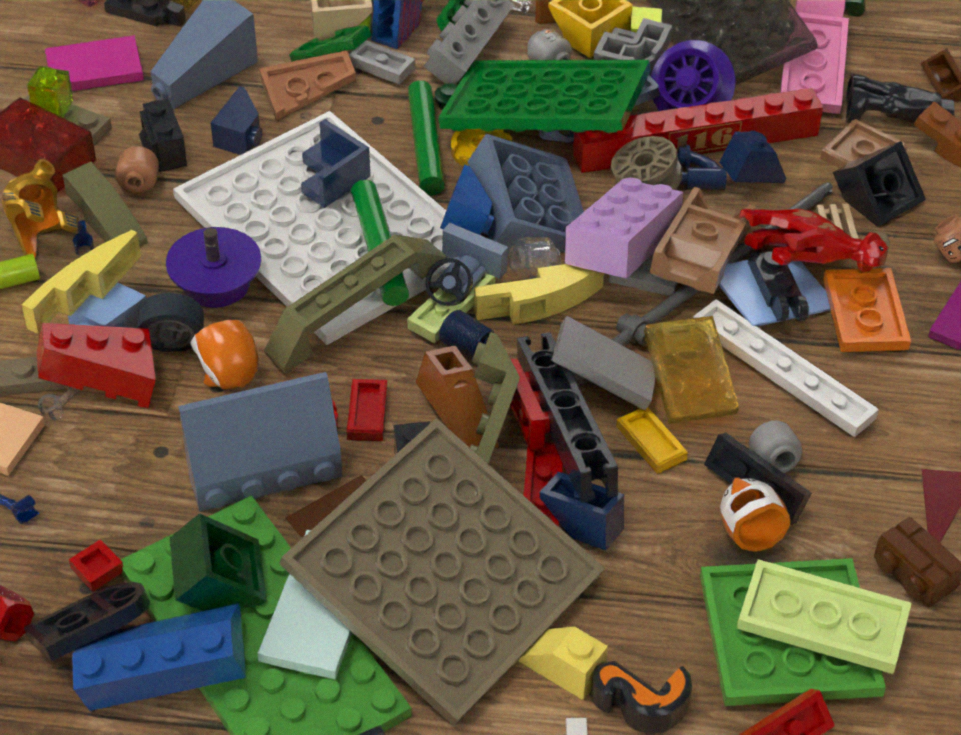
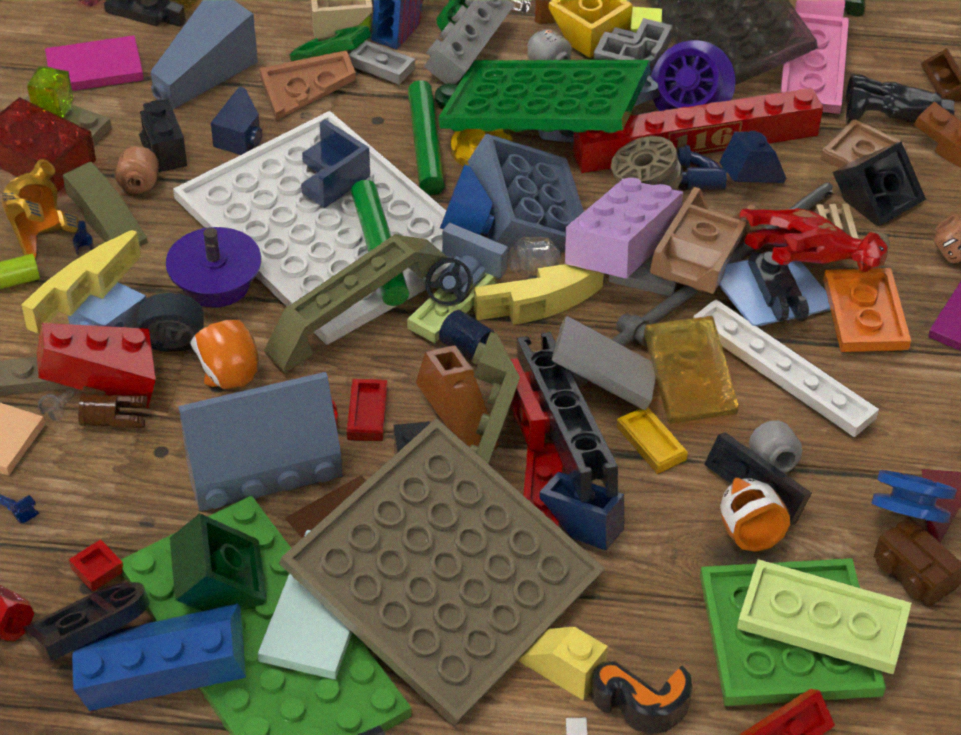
none -> reddish brown hinge [78,394,147,428]
none -> blue wheel [872,470,957,523]

